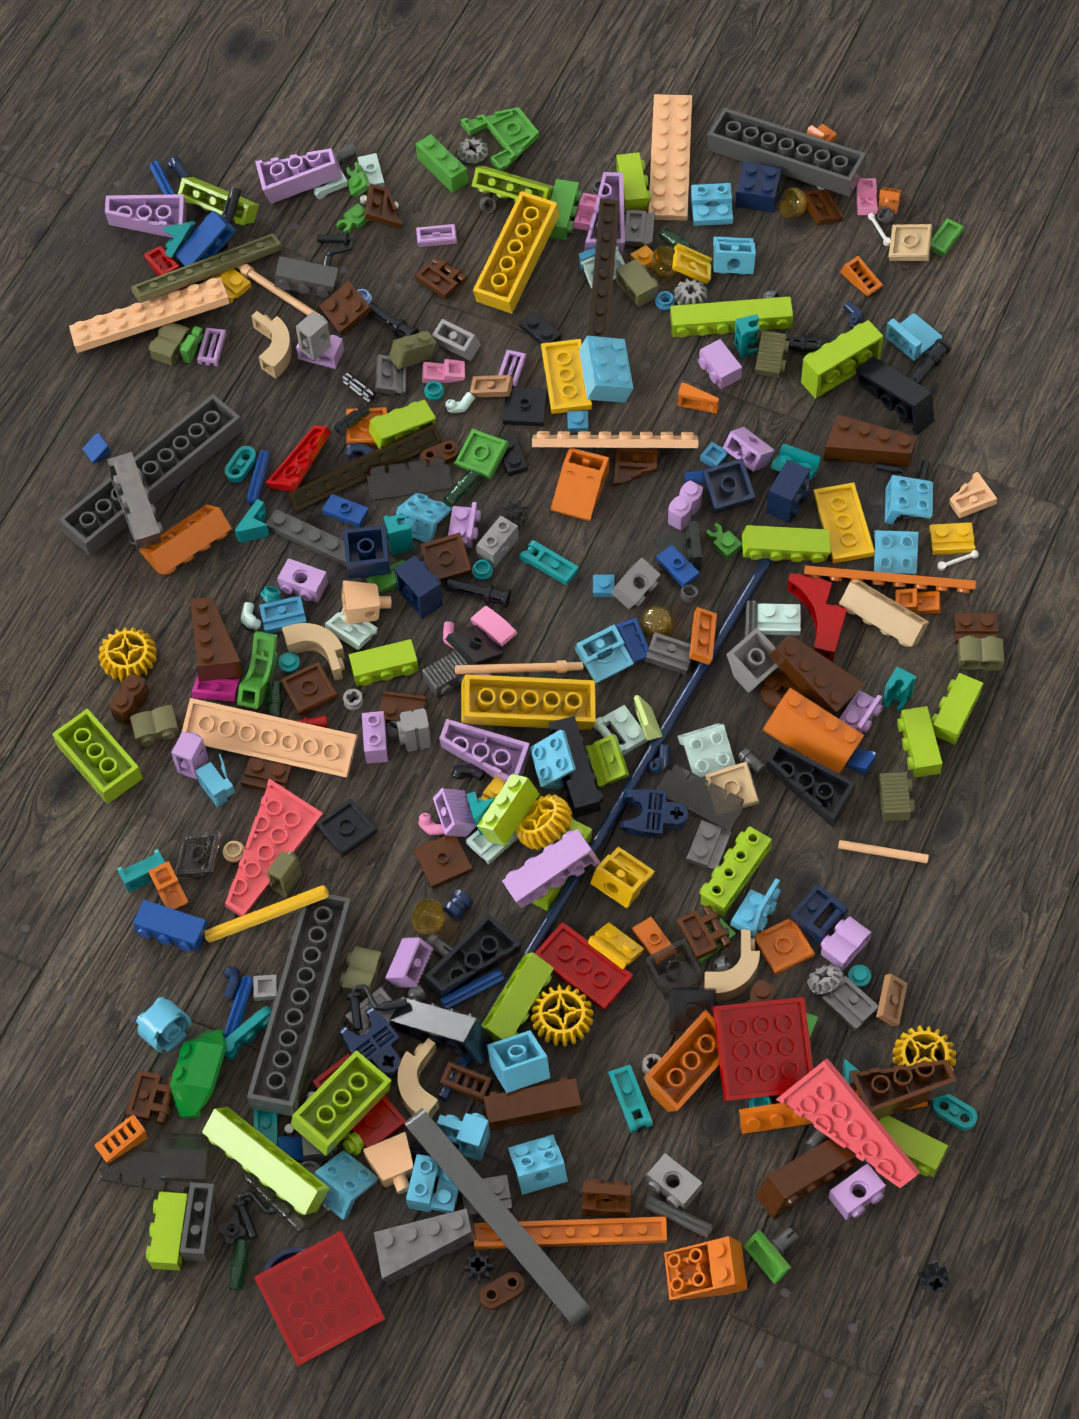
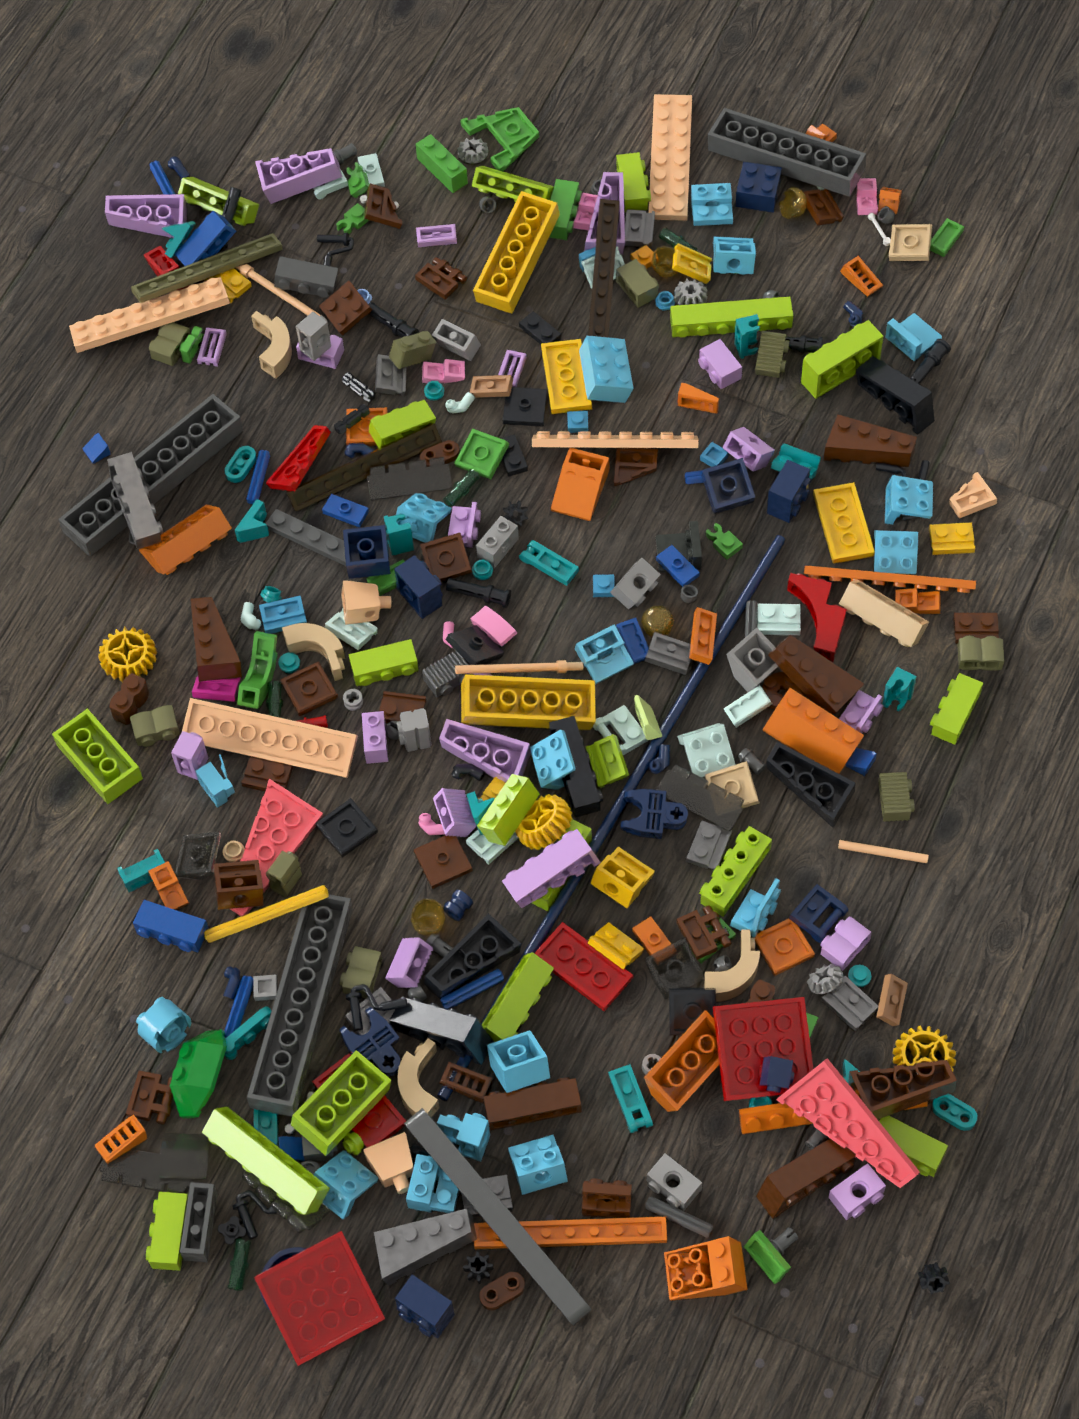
lavender brick [277,558,328,603] -> none
yellow gear [531,985,593,1047] -> none
lavender brick [668,481,703,530] -> none
lime brick [742,525,831,563] -> none
lime brick [897,706,942,778] -> none
white hinge [937,550,979,571] -> none
none -> reddish brown brick [214,860,263,910]
none -> dark blue brick [395,1275,455,1339]
none -> light aqua plate [724,685,772,728]
none -> dark blue brick [760,1056,794,1093]

